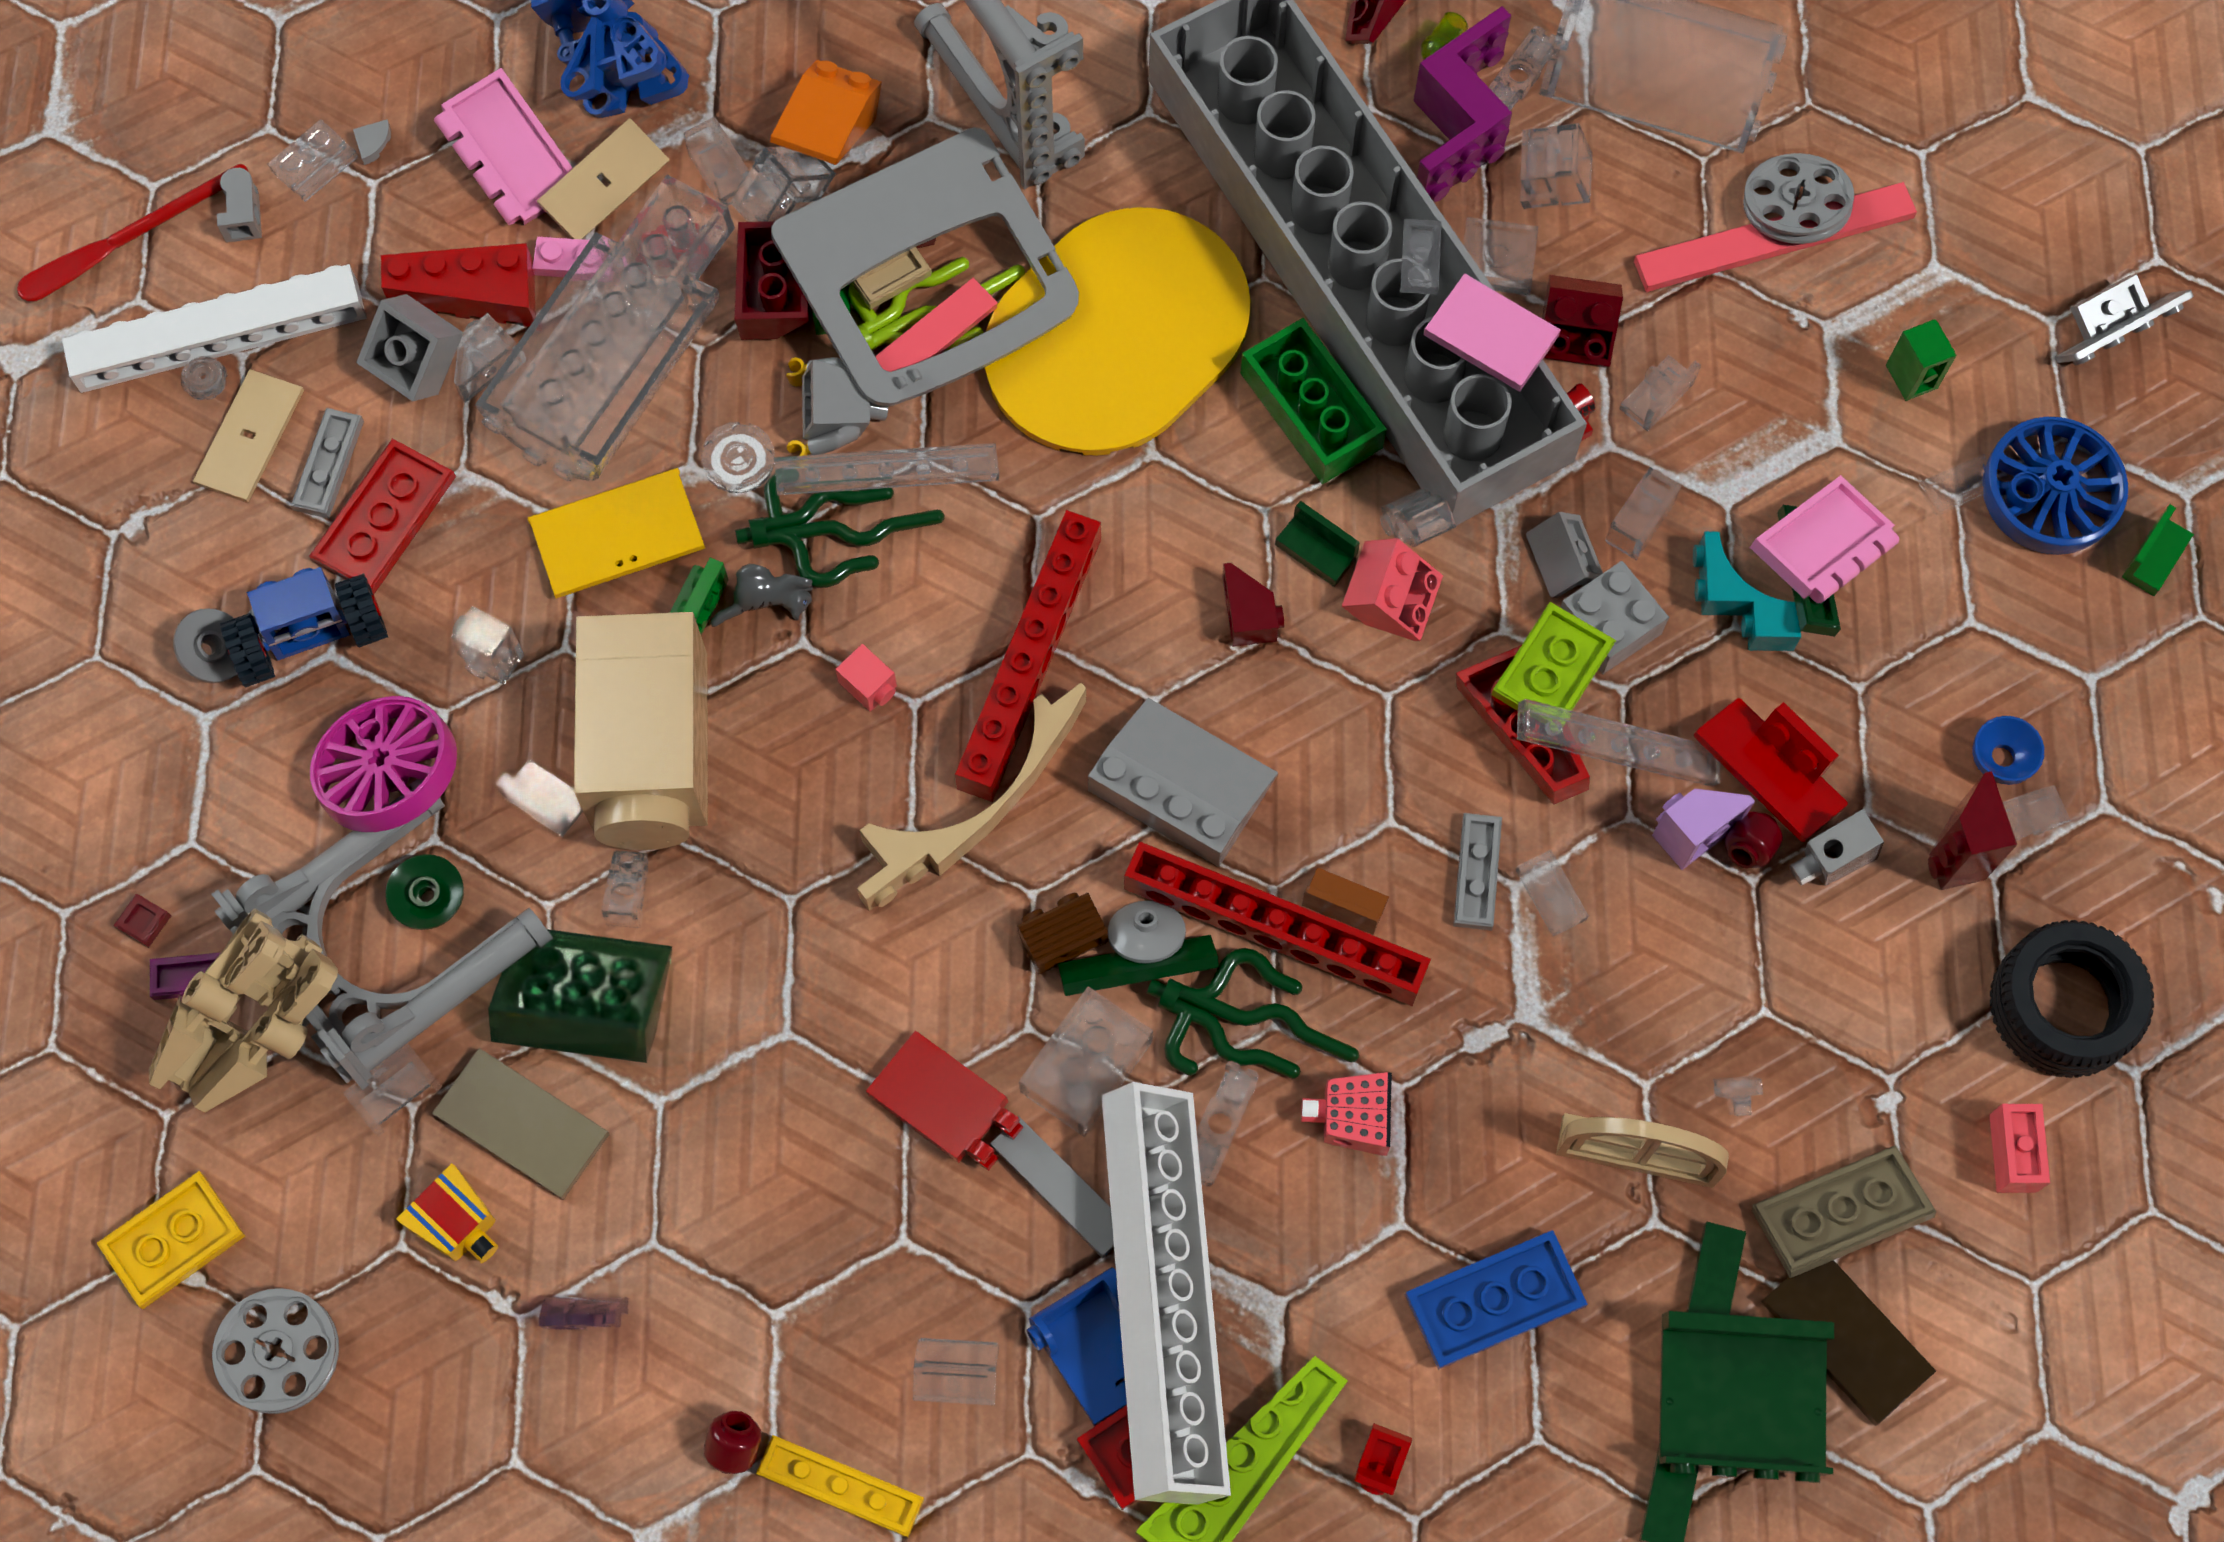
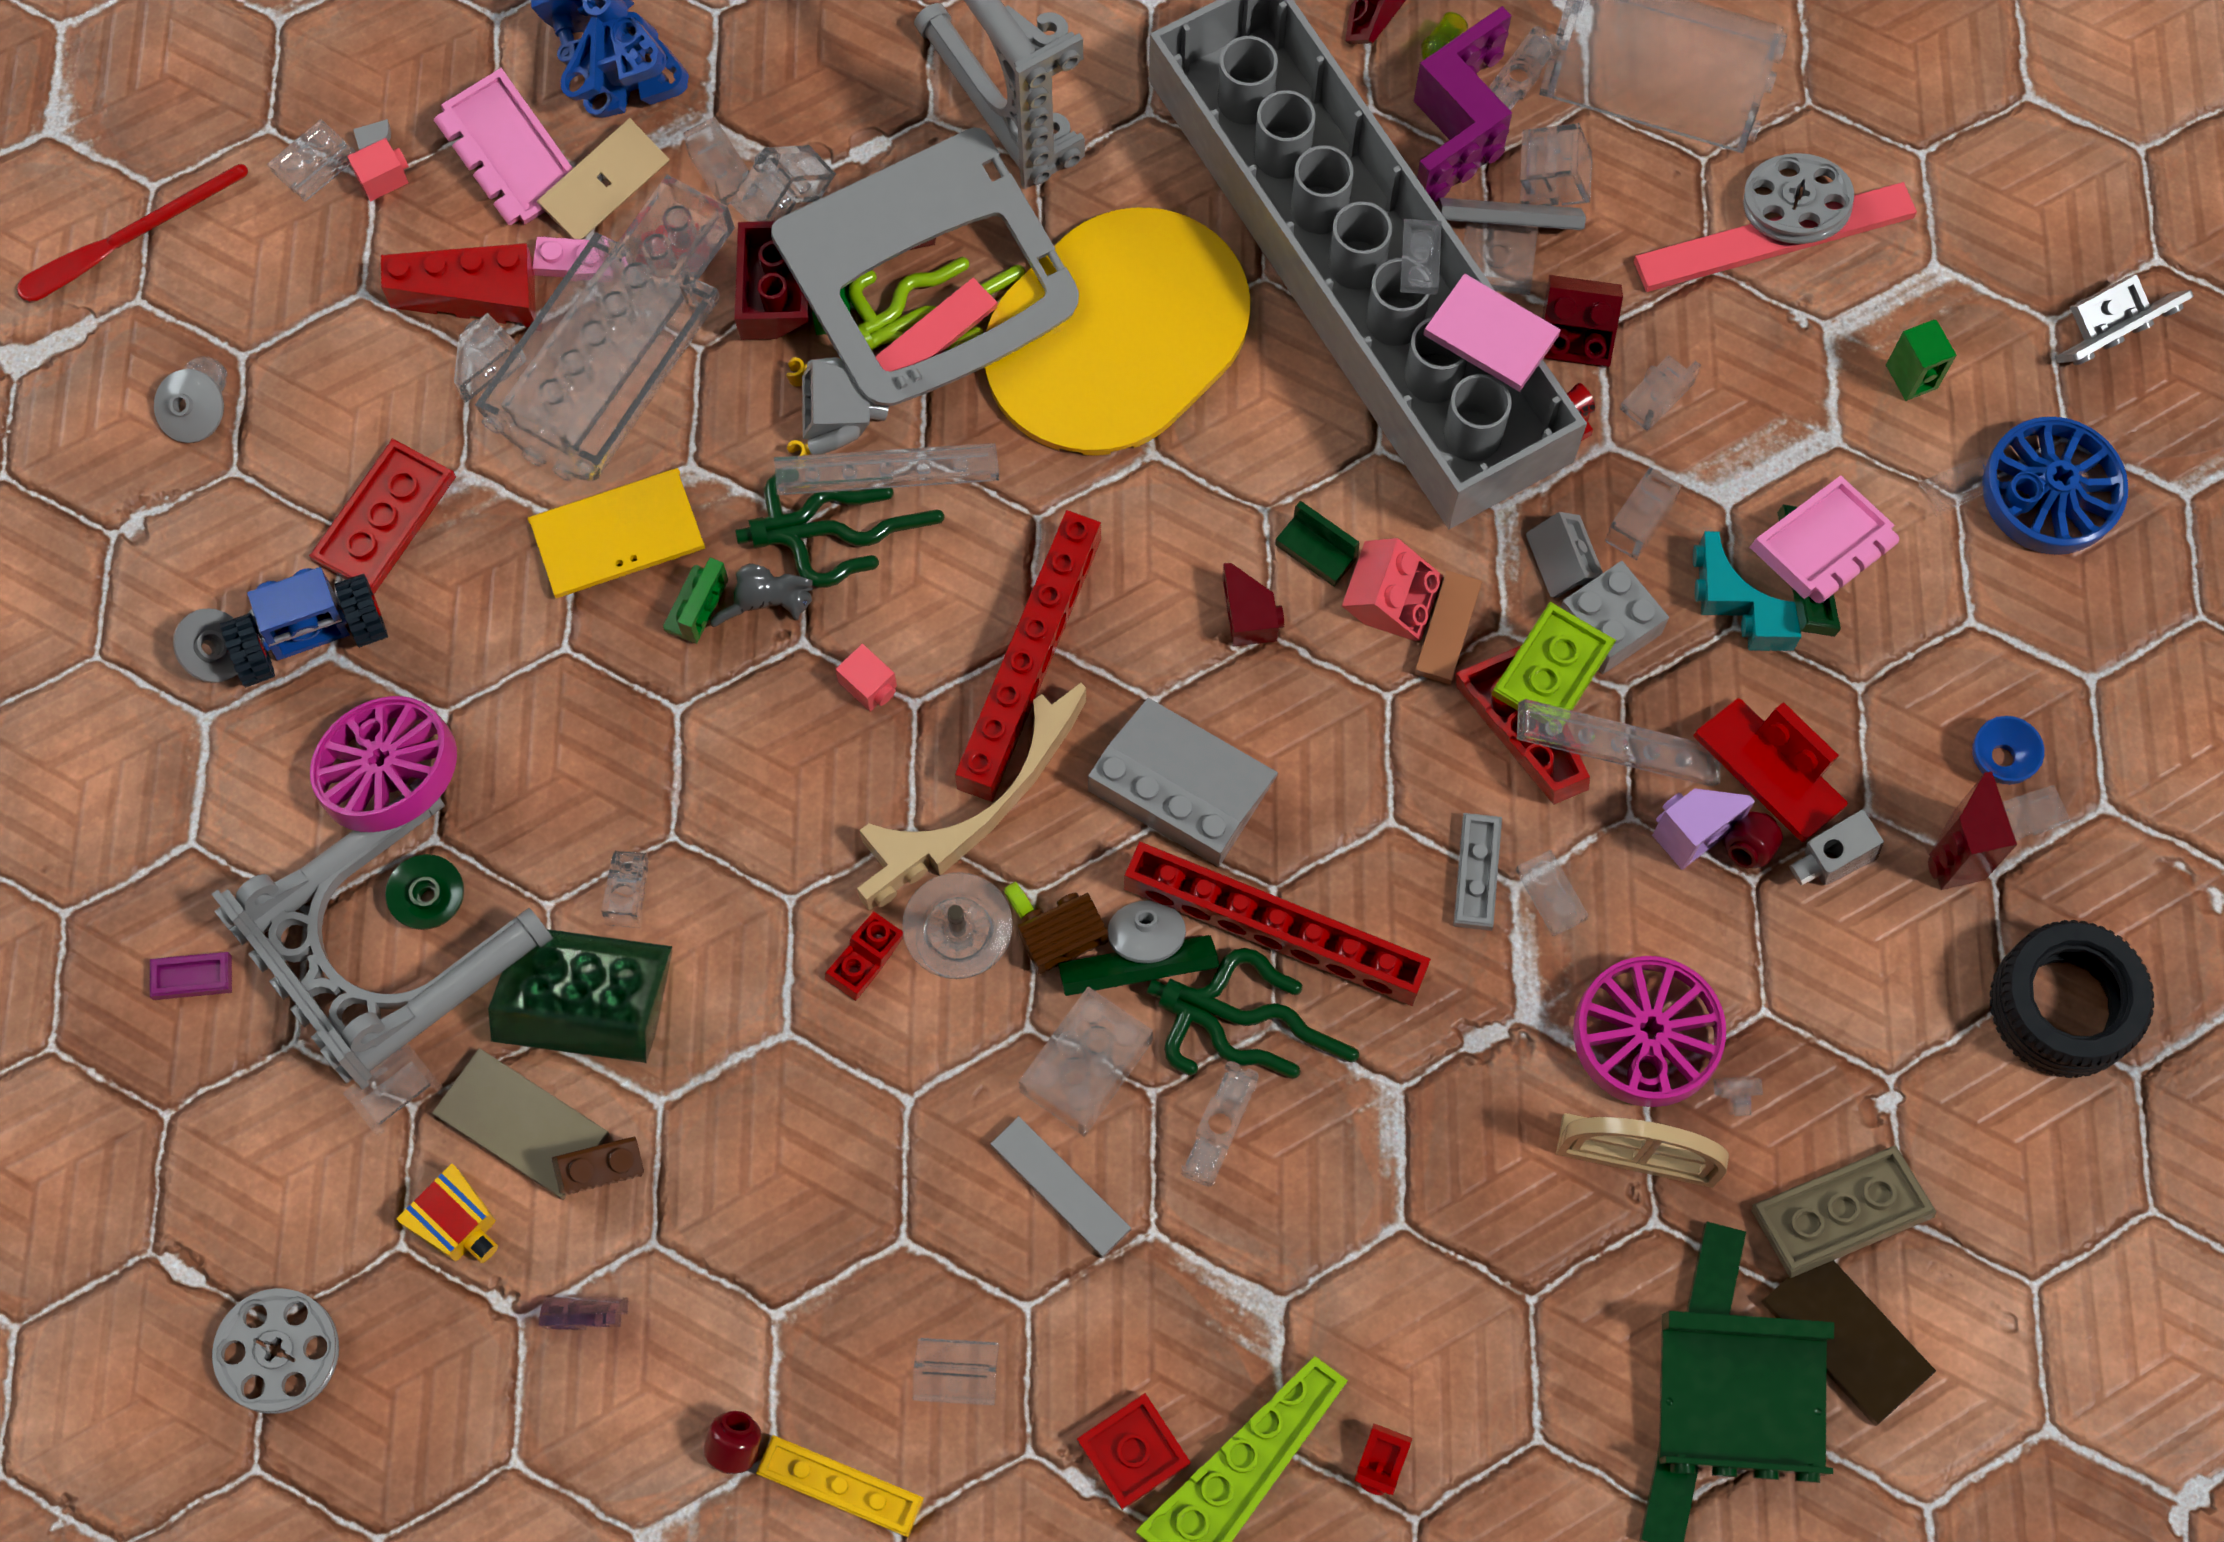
white brick [62,264,367,393] -> none
yellow tile [97,1171,246,1309] -> none
dark red tile [113,893,171,948] -> none
tan piece [149,909,338,1112] -> none
tan piece [193,369,304,503] -> none
light grey leg [217,168,262,242] -> none
light grey tile [291,408,364,519] -> none
light grey brick [356,294,464,401] -> none
clear brick [451,606,525,685] -> none
clear panel [495,760,583,837] -> none
tan container [574,612,708,850] -> none
clear tile [701,422,775,493] -> none
orange slope [770,60,882,165] -> none
tan tile [851,247,932,310] -> none
red tile [866,1030,1023,1171] -> none
blue door [1026,1267,1127,1426] -> none
white brick [1102,1082,1231,1505] -> none
green brick [1240,318,1387,485] -> none
coral torso [1301,1072,1392,1156] -> none
dark orange panel [1302,867,1389,935] -> none
clear brick [1380,488,1456,547] -> none
blue plate [1405,1230,1588,1370] -> none
coral panel [1989,1104,2050,1193] -> none
green panel [2122,504,2194,596] -> none
none -> light grey dish [154,369,224,443]
none -> coral brick [347,138,409,202]
none -> reddish brown brick [552,1136,644,1196]
none -> red slope [825,911,905,1001]
none -> clear piece [902,873,1013,979]
none -> lime tile [1003,881,1034,920]
none -> nougat tile [1414,570,1482,685]
none -> light grey tile [1438,197,1586,230]
none -> dark pink piece [1573,956,1726,1107]

